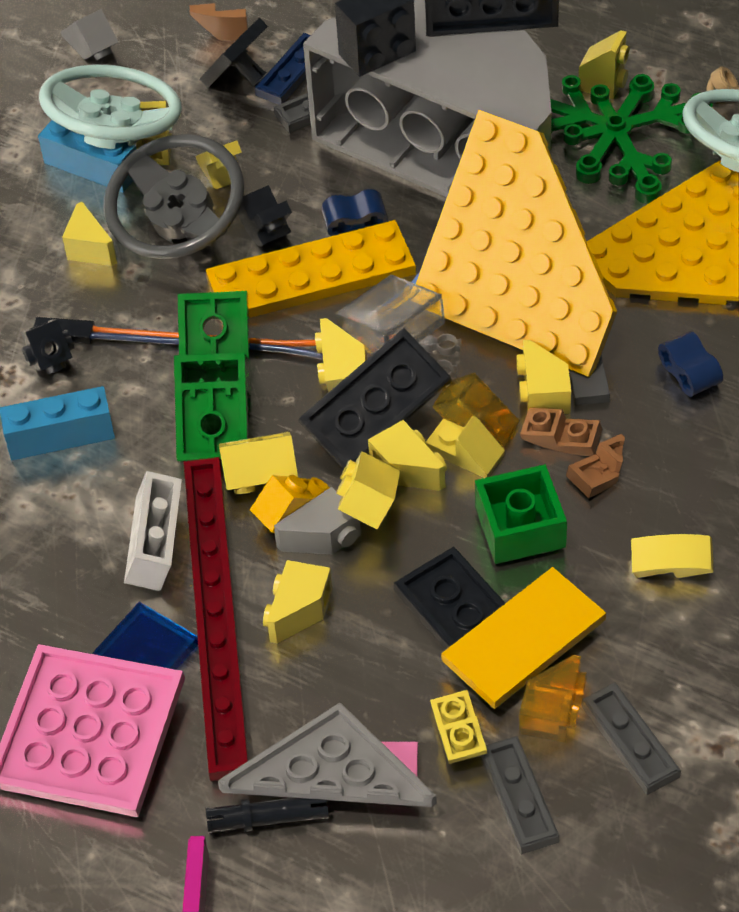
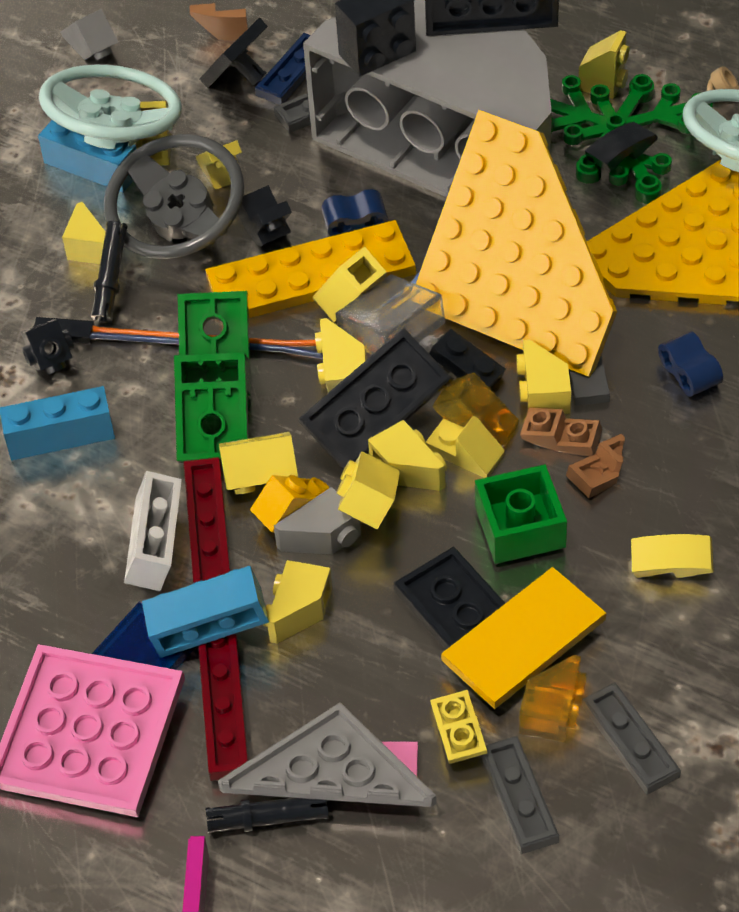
none -> black pin [90,221,128,322]
none -> dark azure brick [142,566,269,658]
none -> light yellow slope [313,246,387,324]
none -> black plate [429,328,506,396]
none -> black slope [585,122,658,173]

